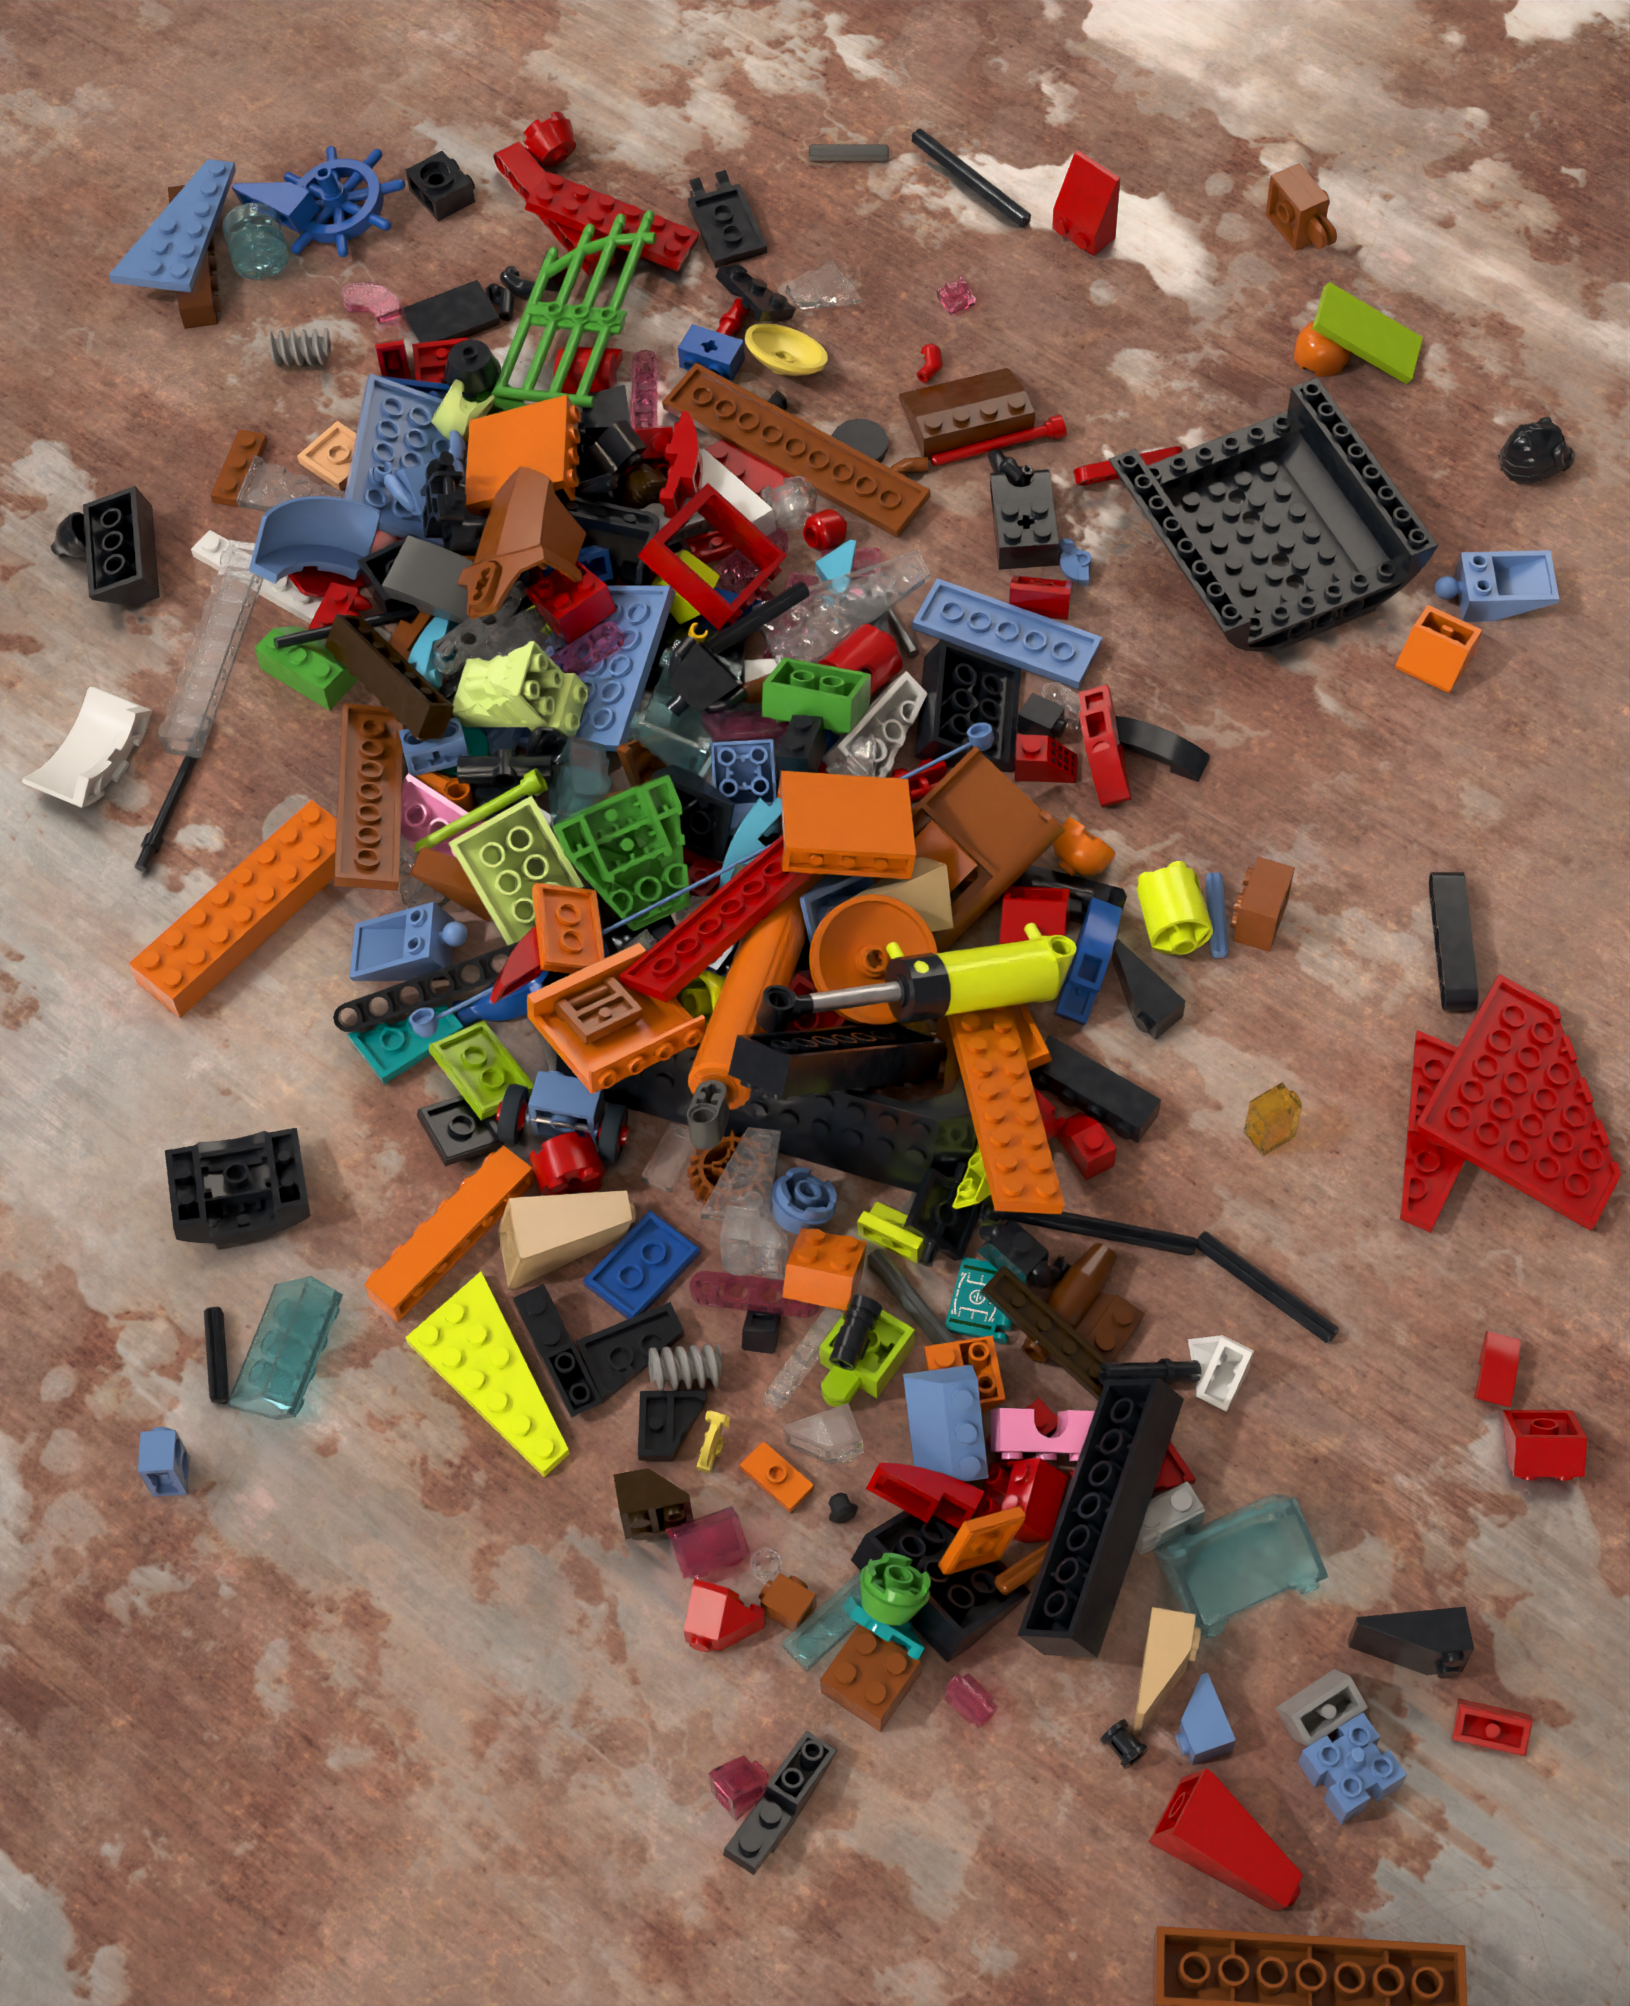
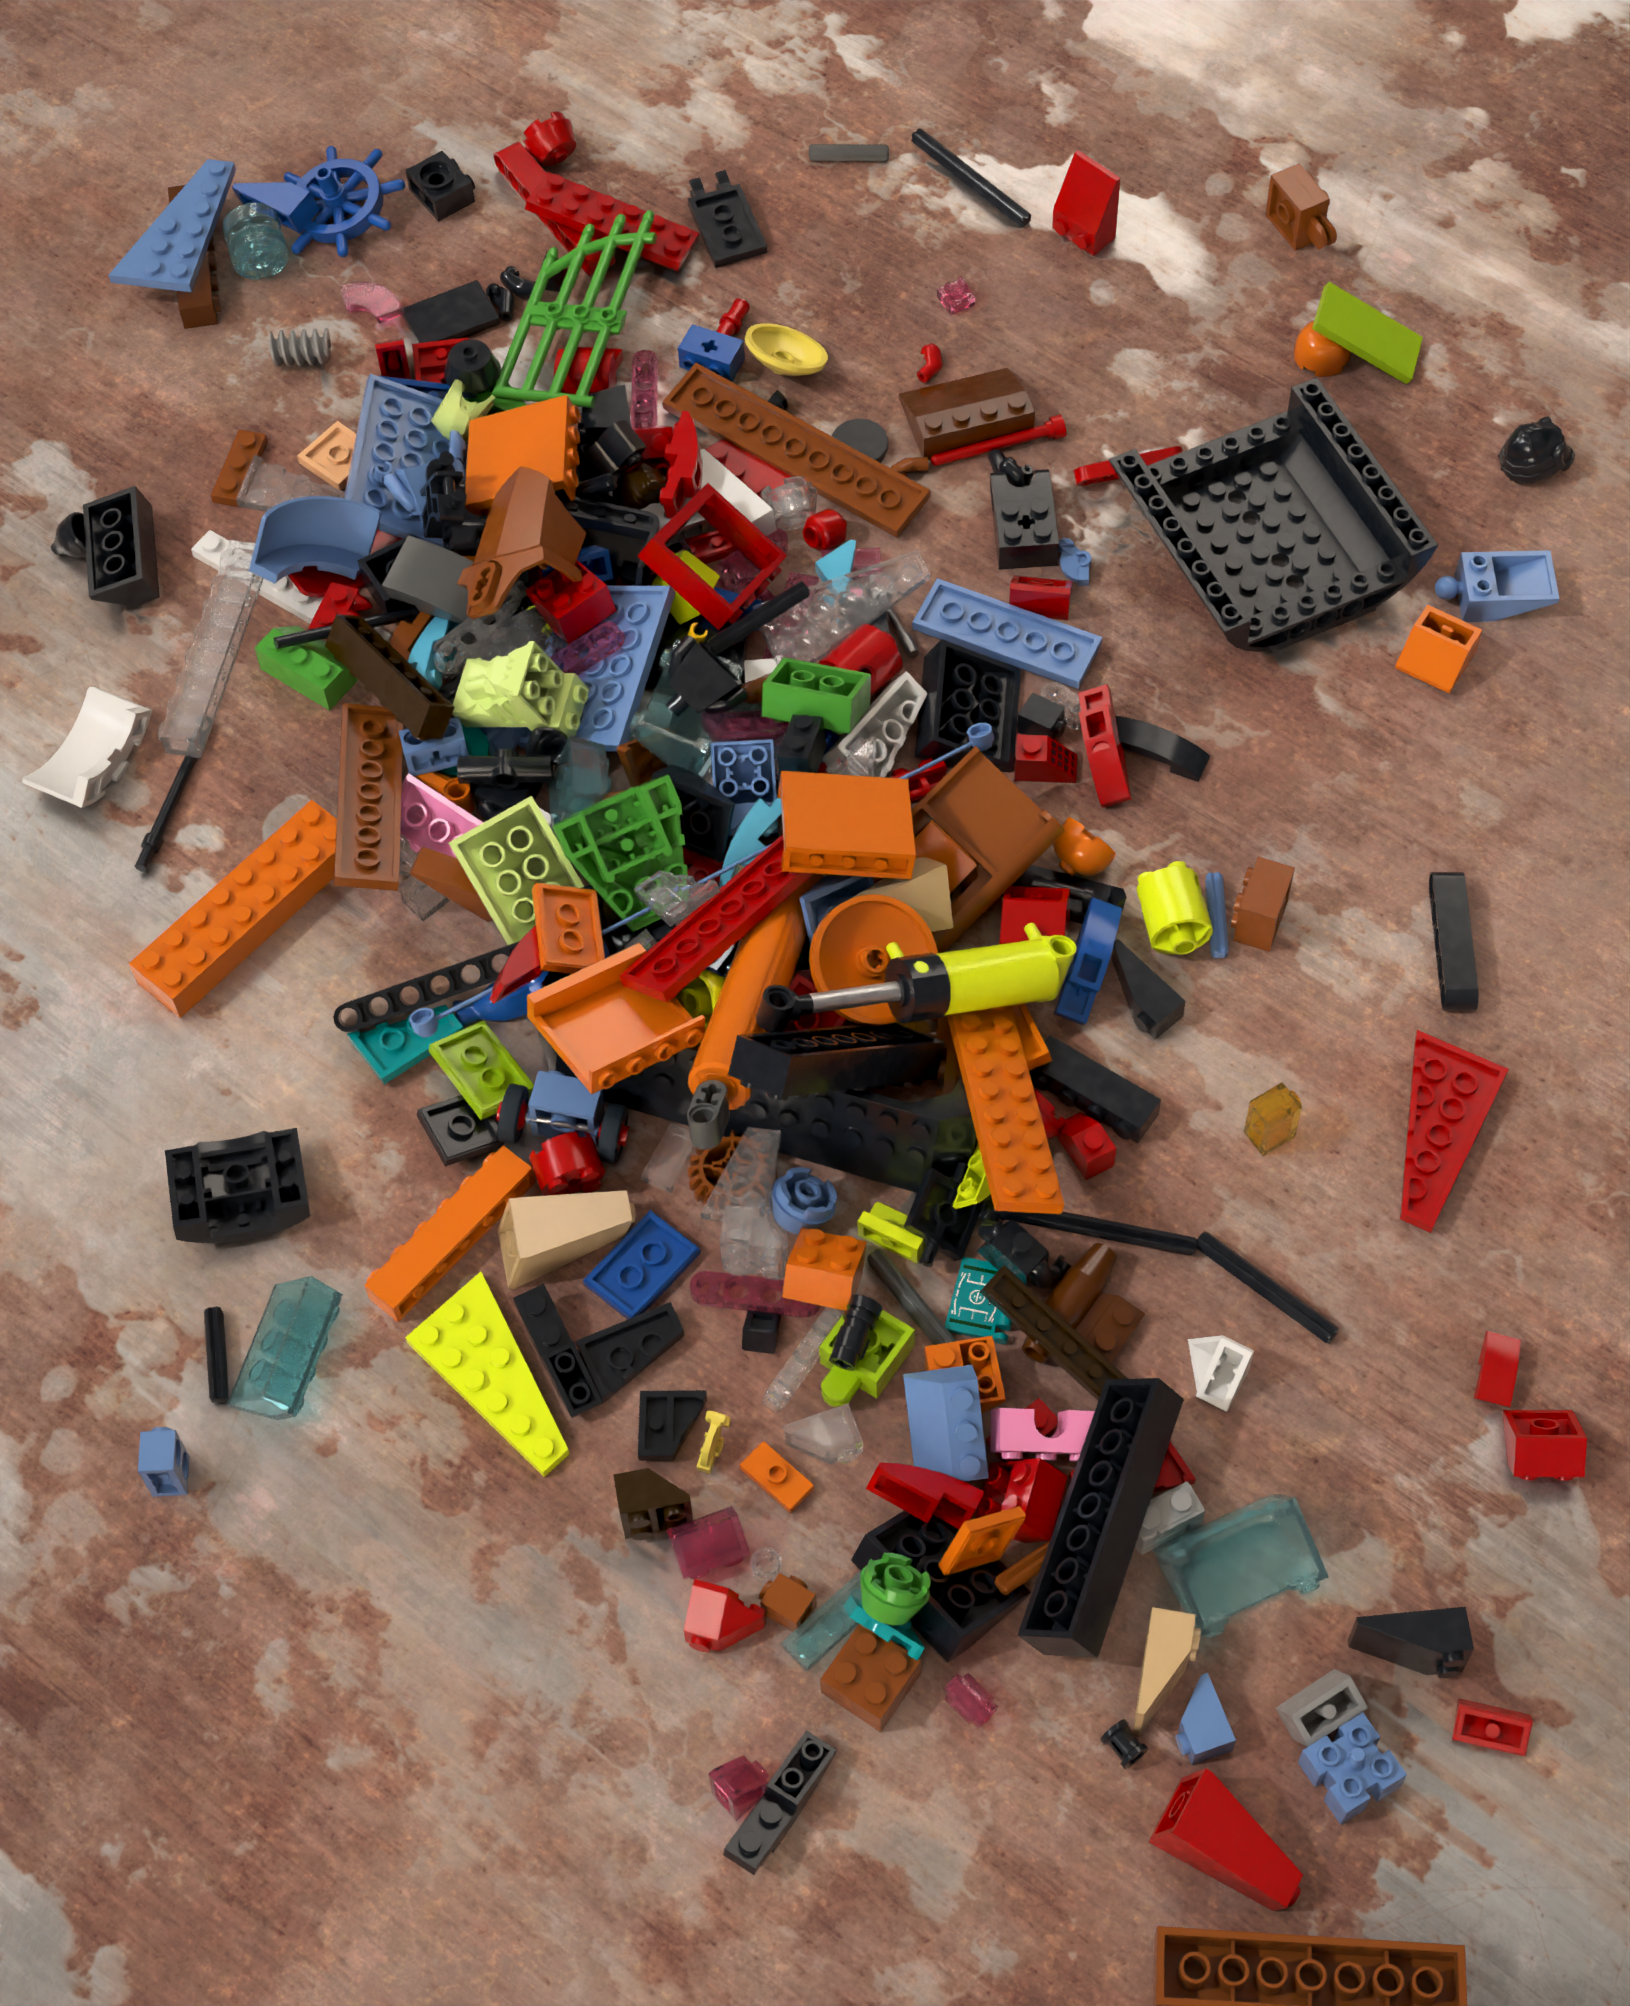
medium blue slope [349,902,468,981] -> none
lime piece [413,768,548,853] -> none
dark orange plate [554,976,643,1045] -> none
light grey piece [648,1344,722,1391] -> none
black wing [715,264,796,322] -> none
clear slope [785,260,863,309] -> none
black piece [828,1493,858,1524] -> none
black pin [1098,1358,1201,1386] -> none
red plate [1413,974,1622,1231] -> none
none -> clear wing [634,870,721,927]

